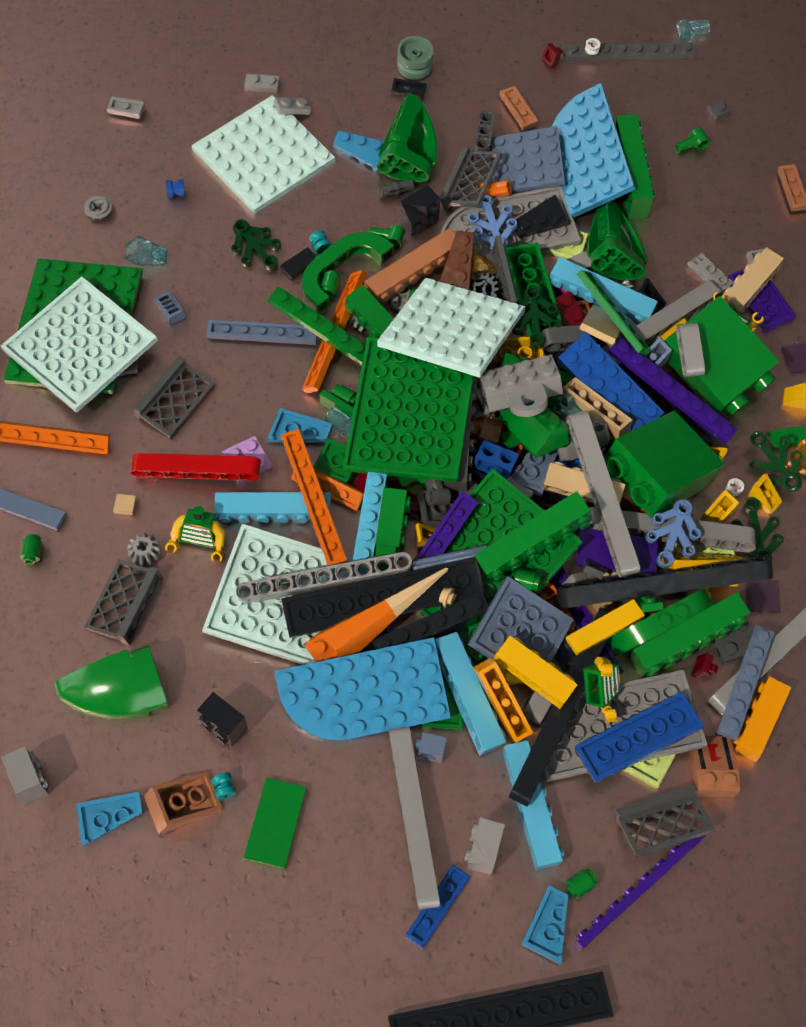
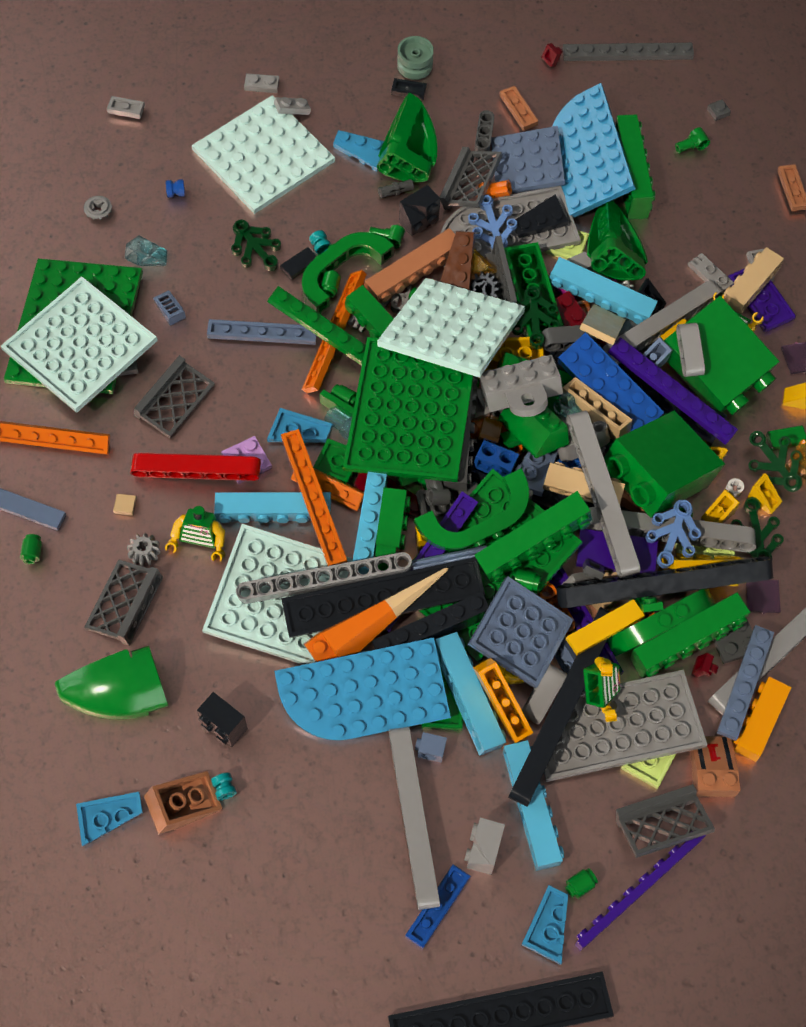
light grey brick [1,746,49,805] -> none
green tile [244,777,307,869] -> none
tan plate [439,587,456,607] -> none
yellow brick [493,636,578,709] -> none
blue plate [575,692,704,784] -> none
green tile [577,270,651,355] -> none
white bush [585,38,600,55] -> none
clear light blue piece [675,19,710,42] -> none
none -> green arch [414,468,529,551]

